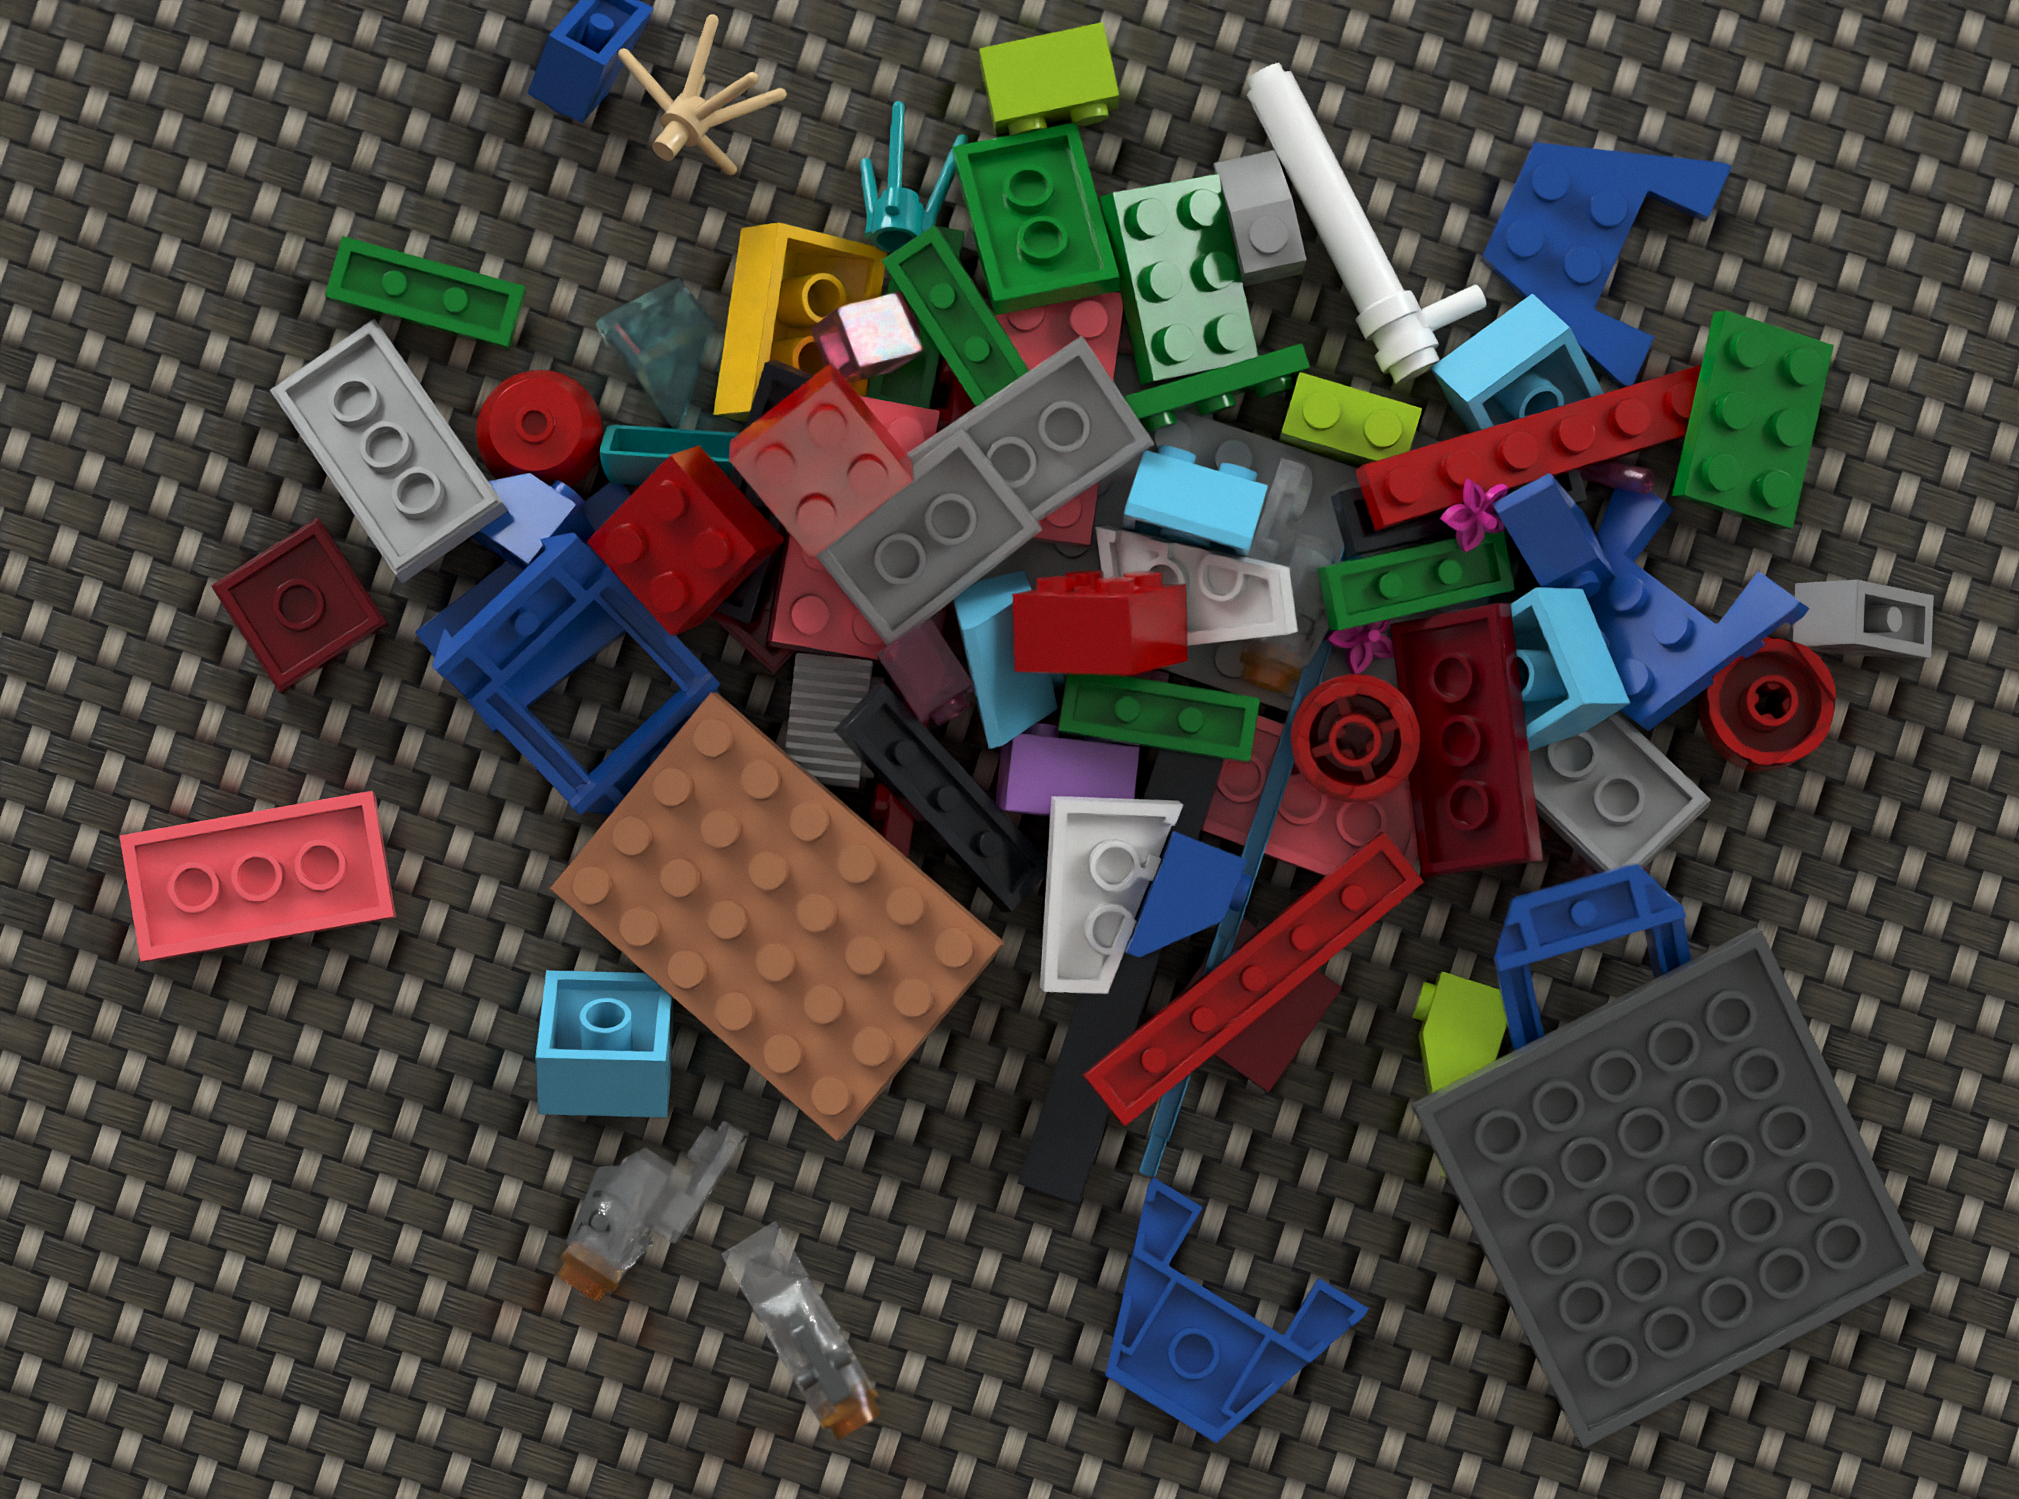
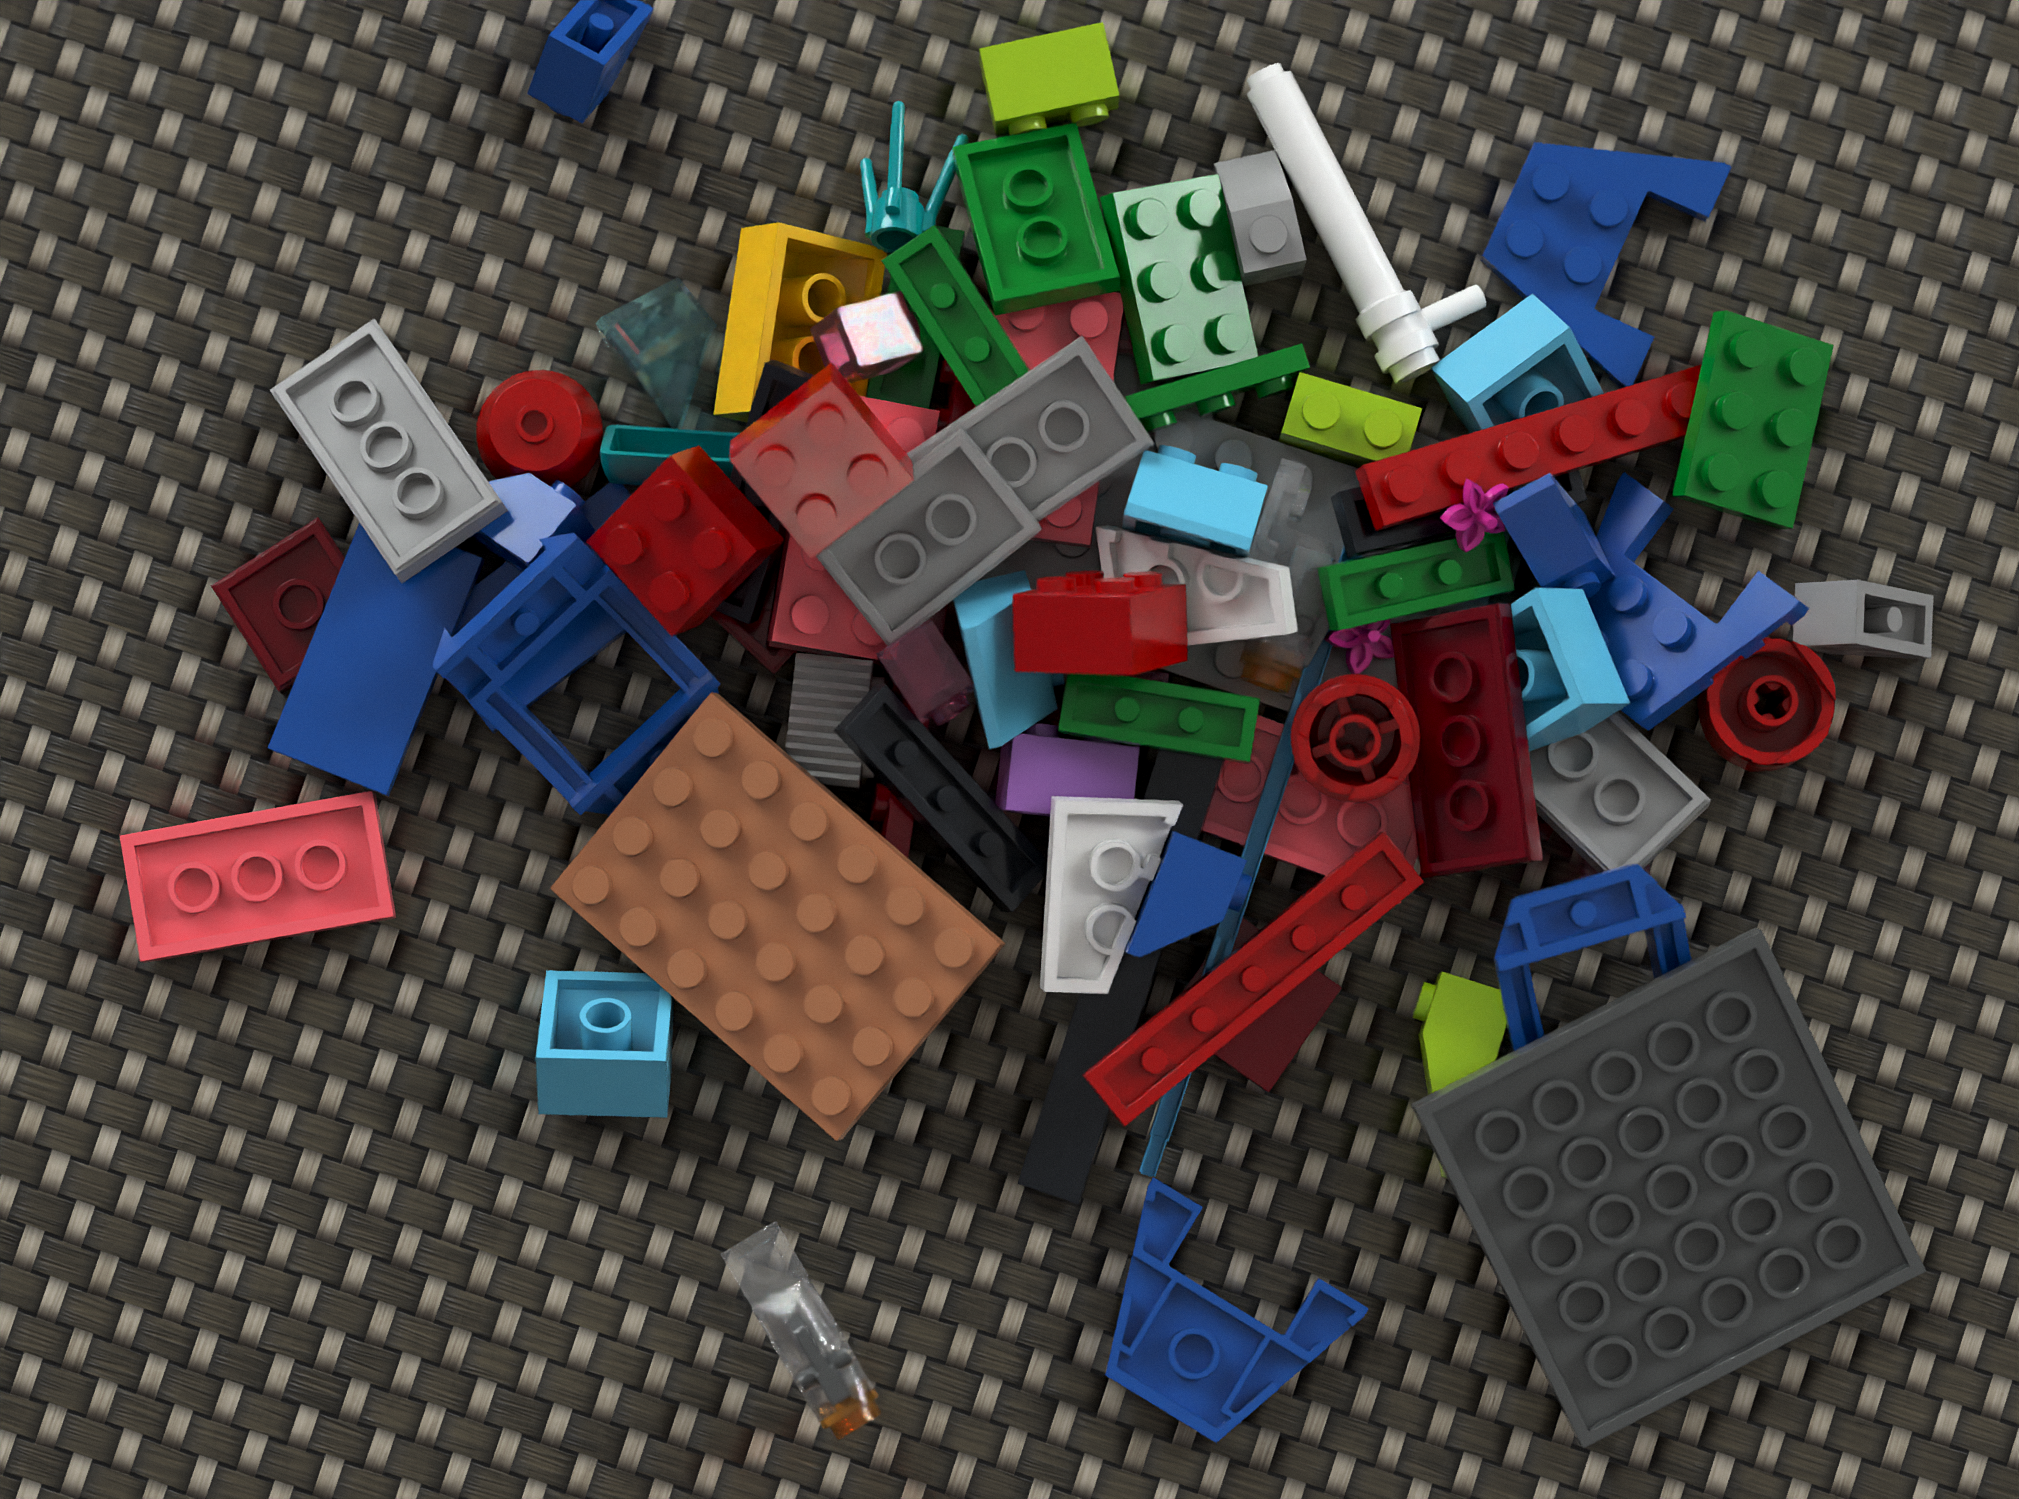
green plate [325,236,527,351] -> none
clear plate [557,1121,748,1303] -> none
tan plant [618,14,787,175] -> none
clear pink pin [1579,462,1654,494] -> none
none -> blue tile [268,522,484,797]

